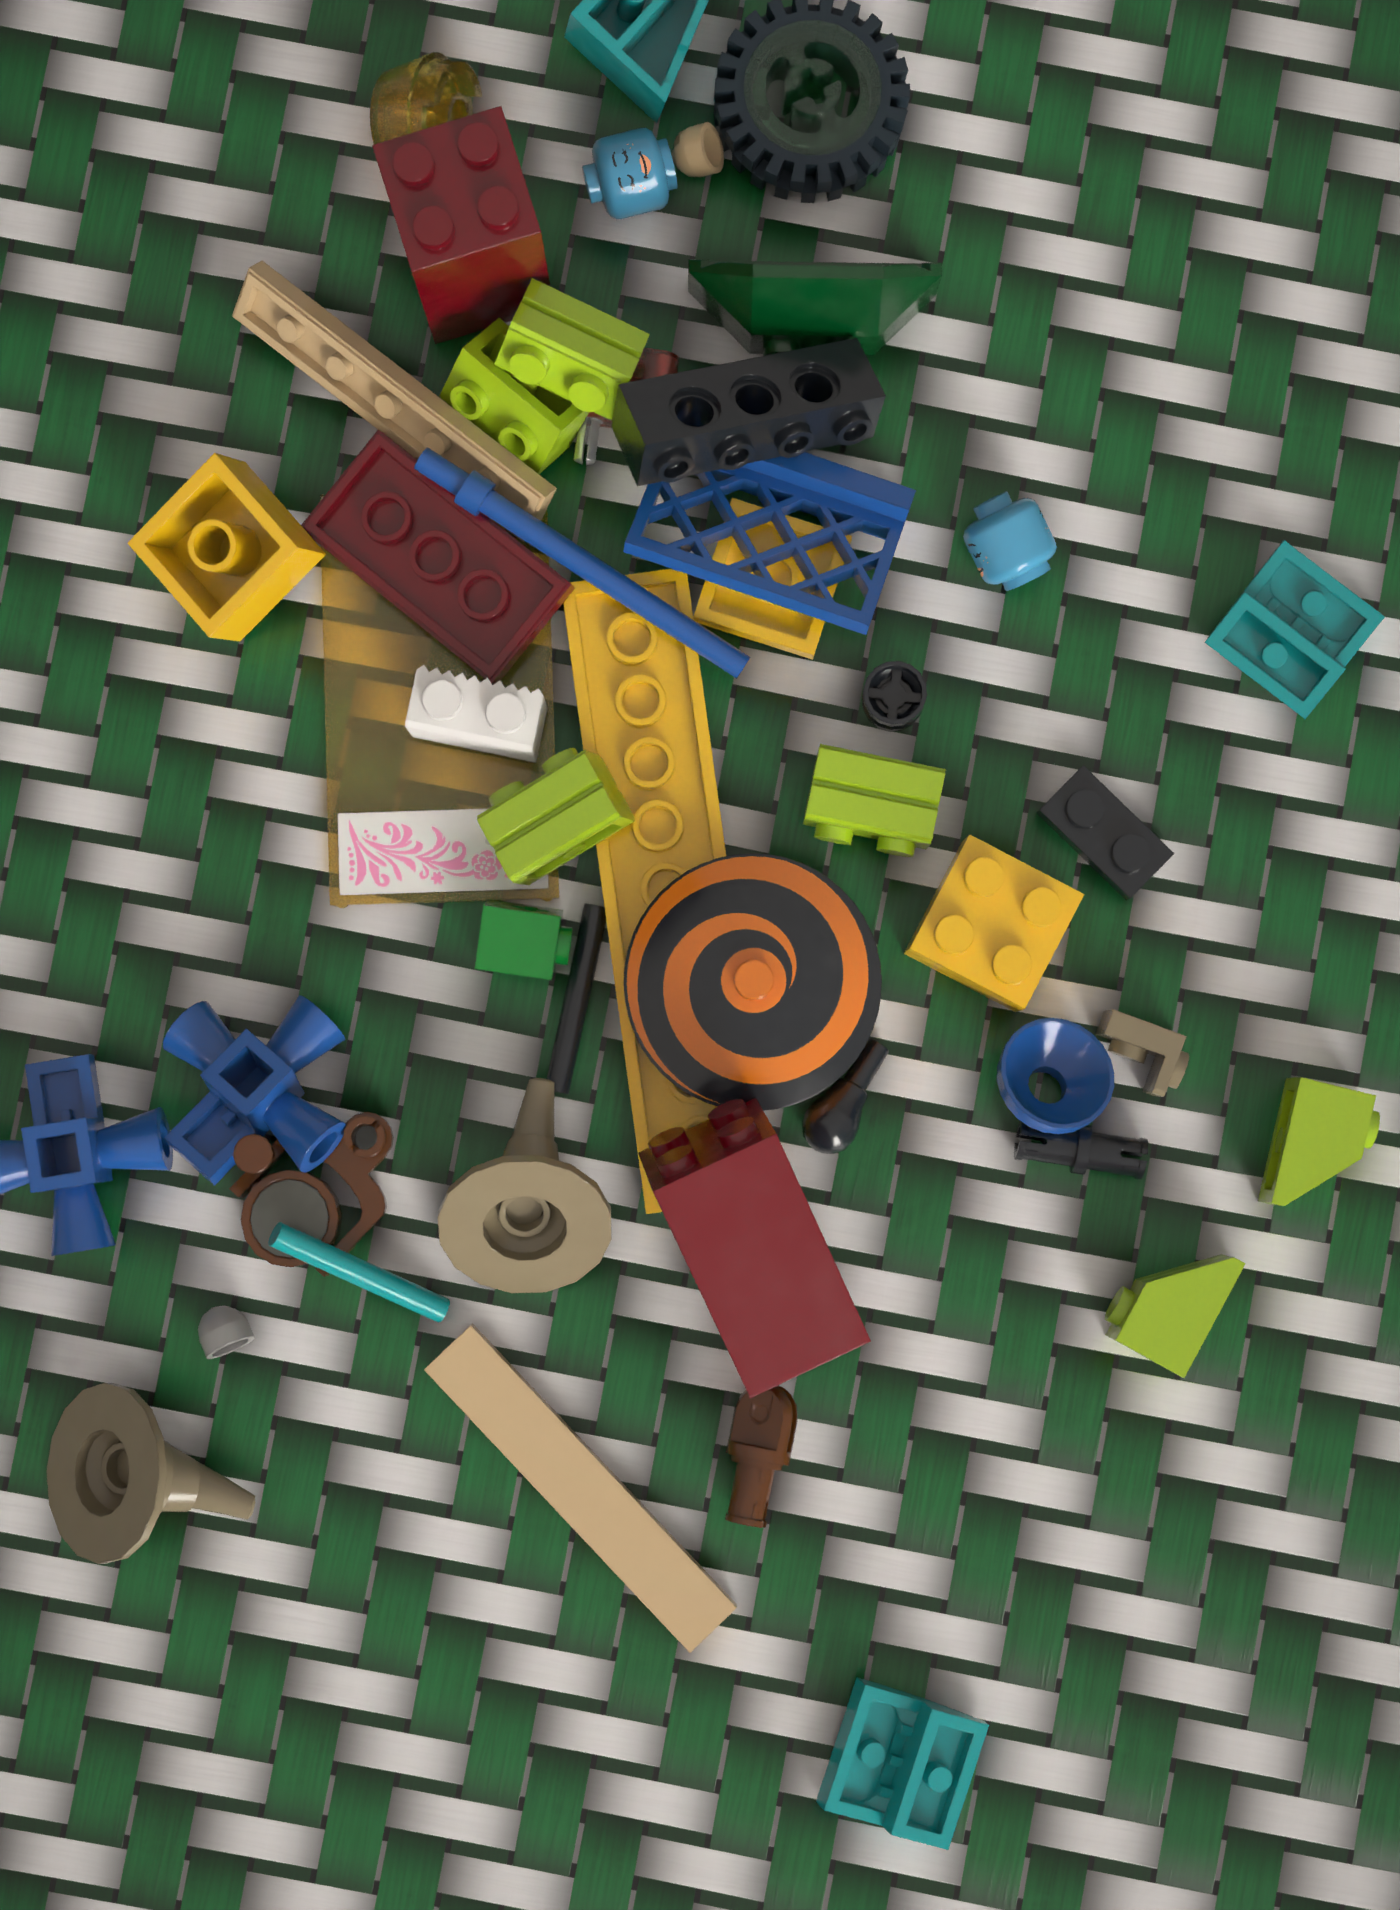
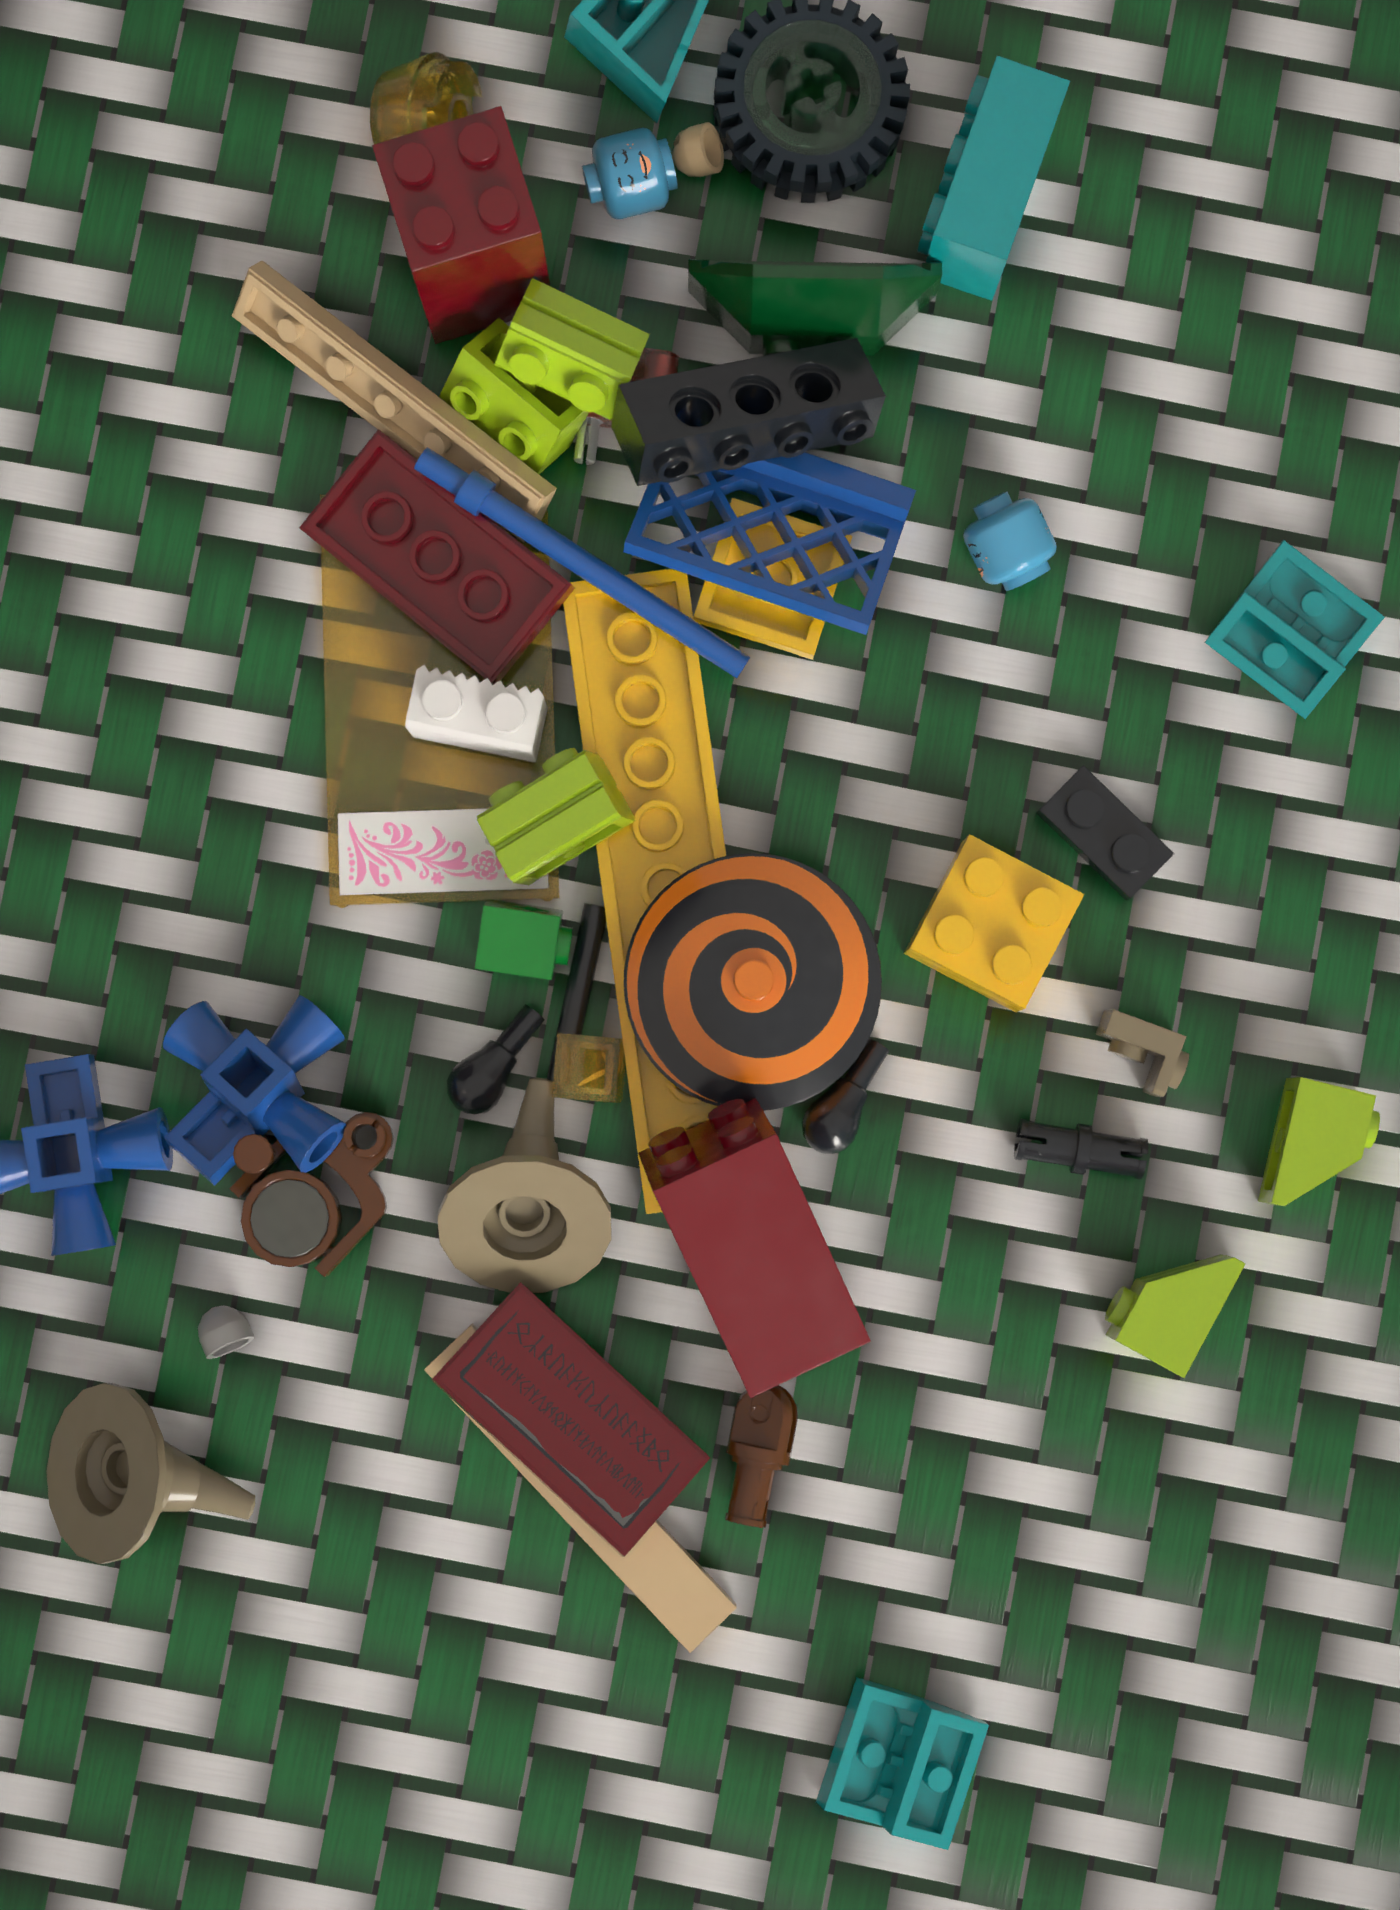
yellow brick [127,453,326,642] -> none
teal bar [268,1222,450,1323] -> none
lime brick [803,744,946,857] -> none
black wheel [862,661,927,732] -> none
blue piece [997,1018,1114,1134] -> none
none -> dark red tile [431,1282,710,1557]
none -> black piece [447,1004,545,1115]
none -> clear yellow slope [552,1033,625,1103]
none -> teal brick [917,56,1070,301]

